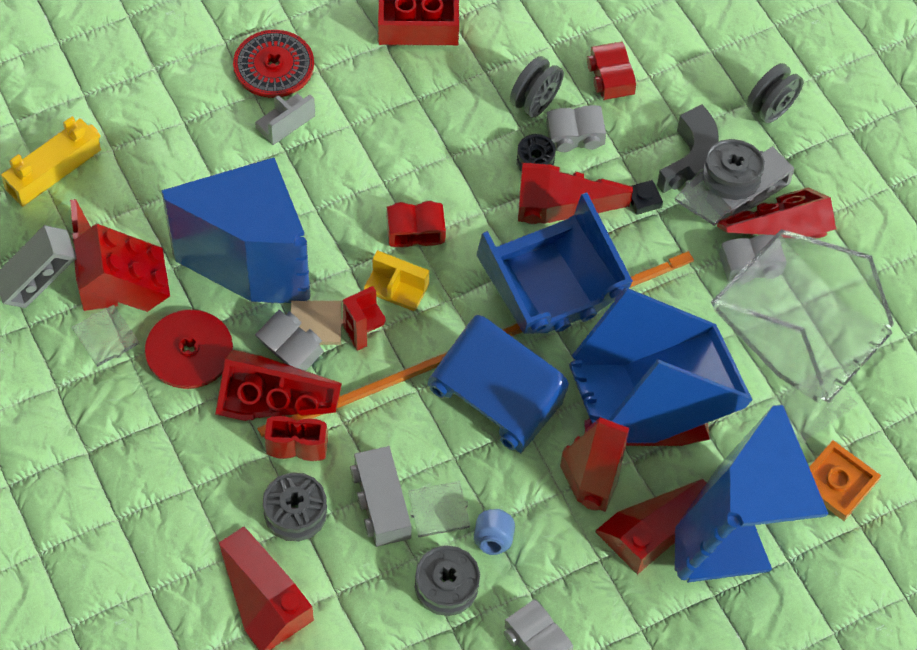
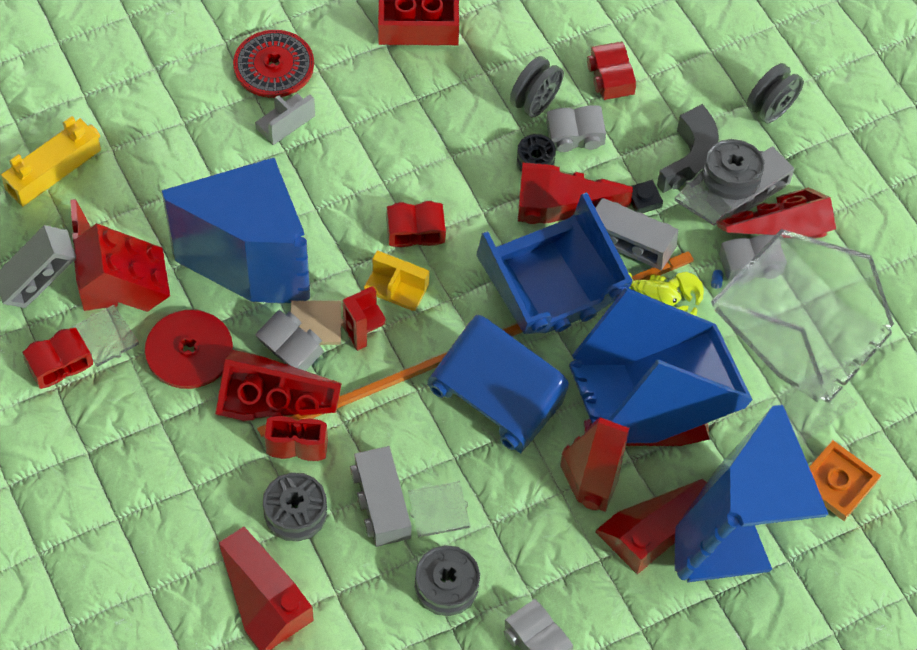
medium blue head [474,509,515,555] -> none
none -> red brick [22,327,93,389]
none -> light grey brick [595,198,679,270]
none -> neon yellow animal [628,272,704,316]
none -> blue piece [711,270,724,289]

